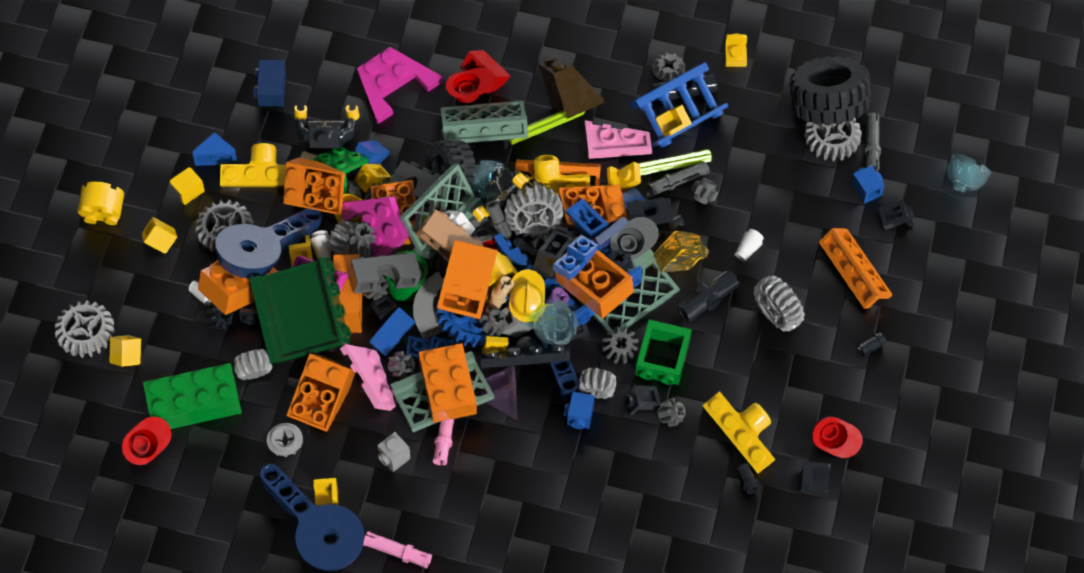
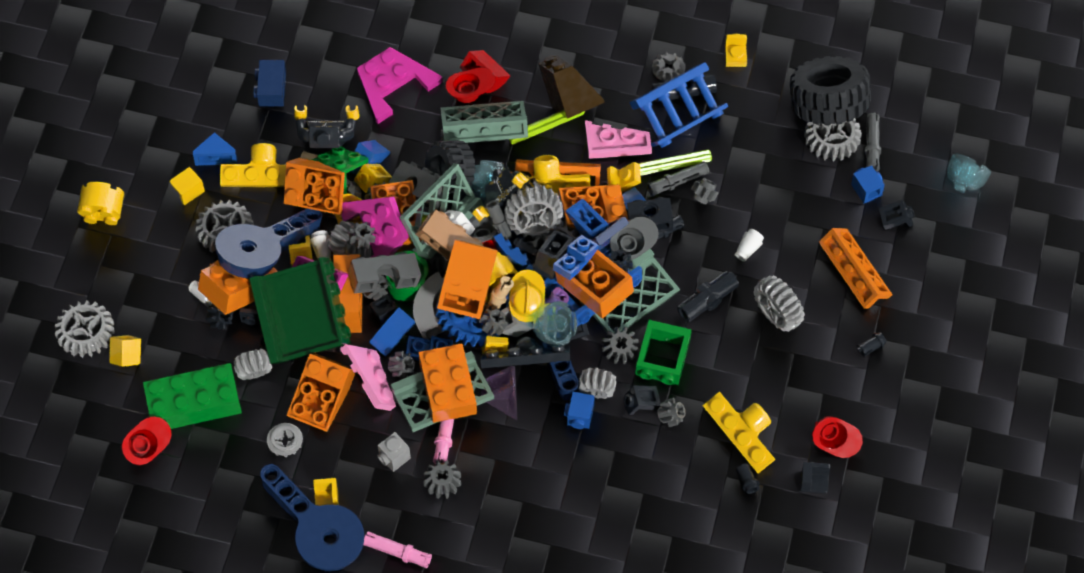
yellow panel [141,217,177,253] -> none
clear yellow torso [654,231,708,272] -> none
yellow panel [655,105,692,137] -> none
none -> dark grey gear [423,460,461,499]

